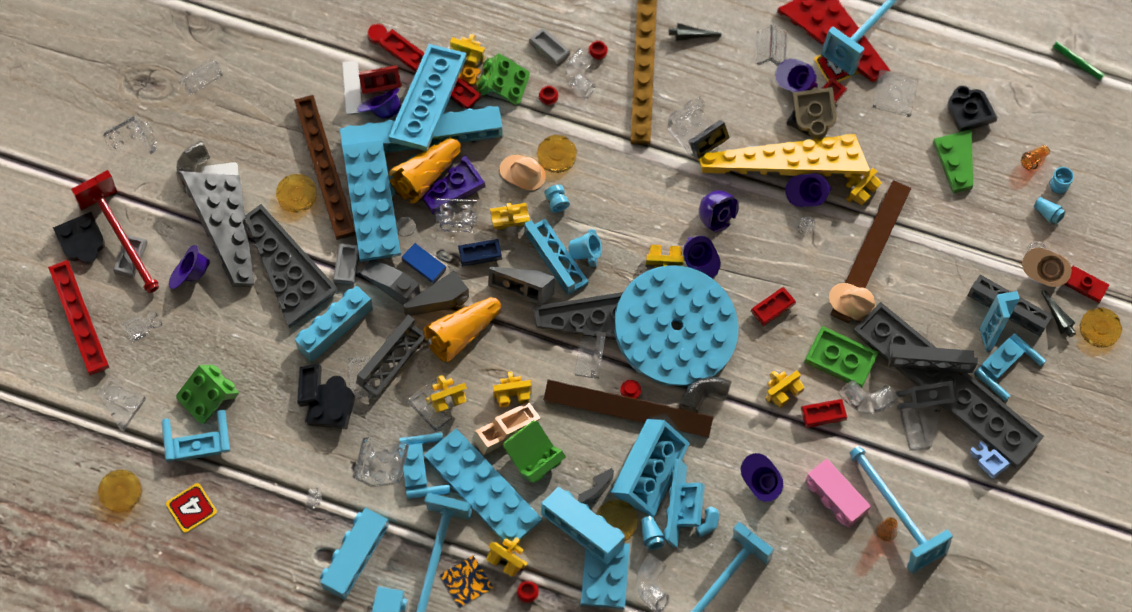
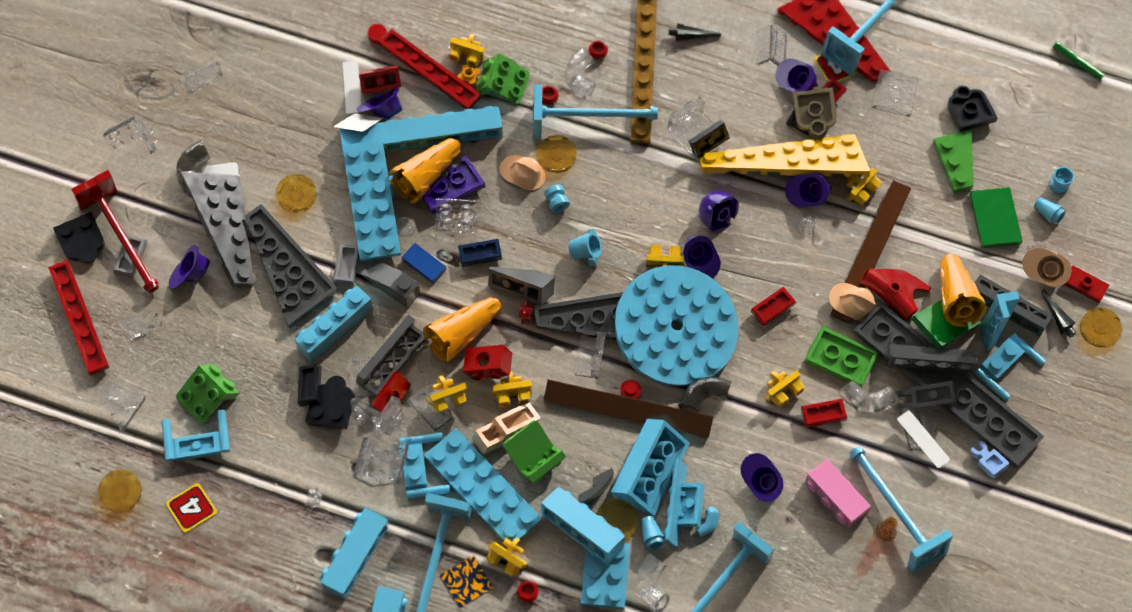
reddish brown plate [294,95,356,240] -> none
medium azure plate [388,44,467,151] -> none
dark grey slope [403,271,469,316] -> none
yellow hips [490,203,530,230] -> none
medium azure fence [524,219,589,296] -> none
light grey tile [529,27,571,66] -> none
clear orange cone [1021,145,1050,170] -> none
none -> white sticker [334,113,383,132]
none -> clear bracket [350,396,404,436]
none -> red plate [371,371,412,418]
none -> red brick [463,345,513,381]
none -> red plate [518,300,533,324]
none -> medium azure tile [533,84,658,139]
none -> red pin [860,268,931,321]
none -> white sticker [897,410,950,468]
none -> green tile [911,299,981,350]
none -> light orange cone [940,254,986,327]
none -> green tile [969,187,1023,248]

